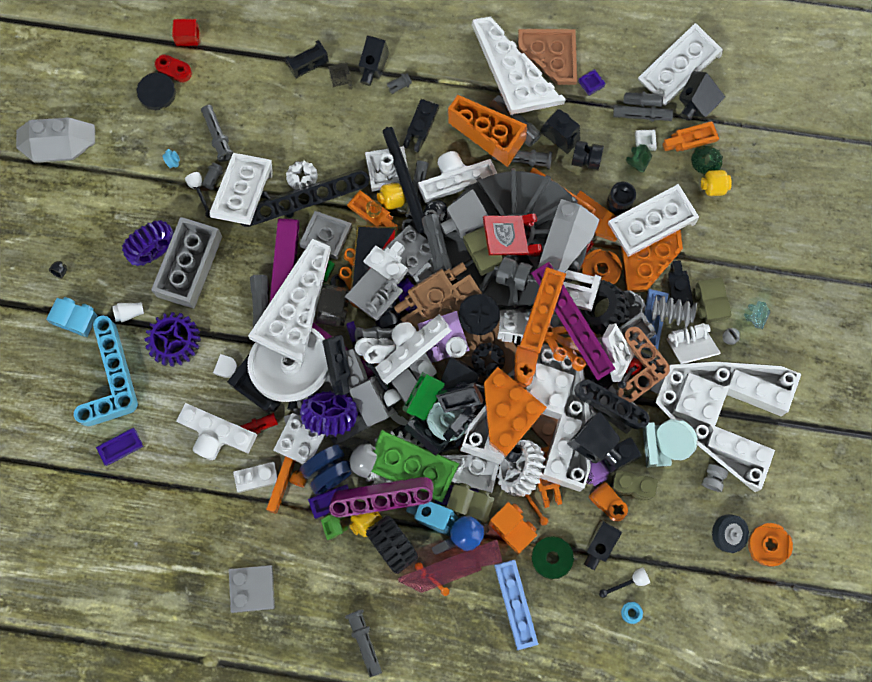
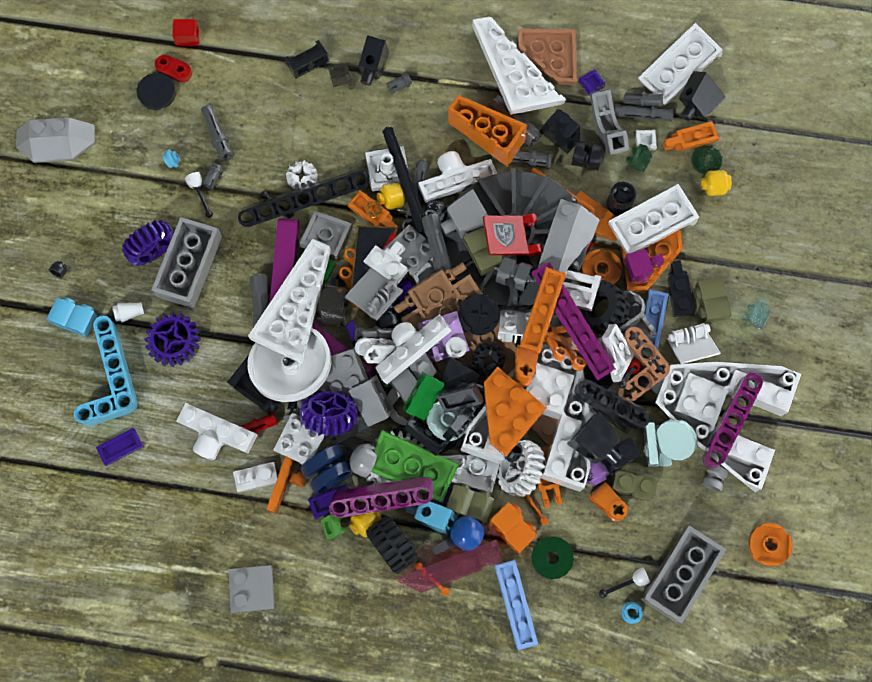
white plate [210,153,273,225] -> none
white tile [213,354,238,378] -> none
black hinge [322,335,351,395] -> none
dark grey pin [345,609,383,678] -> none
hinge [366,362,402,407] -> none
black hinge [403,99,439,152] -> none
black torso [584,520,622,571] -> none
light grey piece [652,295,697,327] -> none
black wheel [712,514,749,553] -> none
light grey hinge [722,328,740,345] -> none
none -> light grey arch [590,89,630,155]
none -> magenta brick [624,249,664,283]
none -> light grey brick [640,525,726,624]
none -> magenta beam [702,373,763,469]

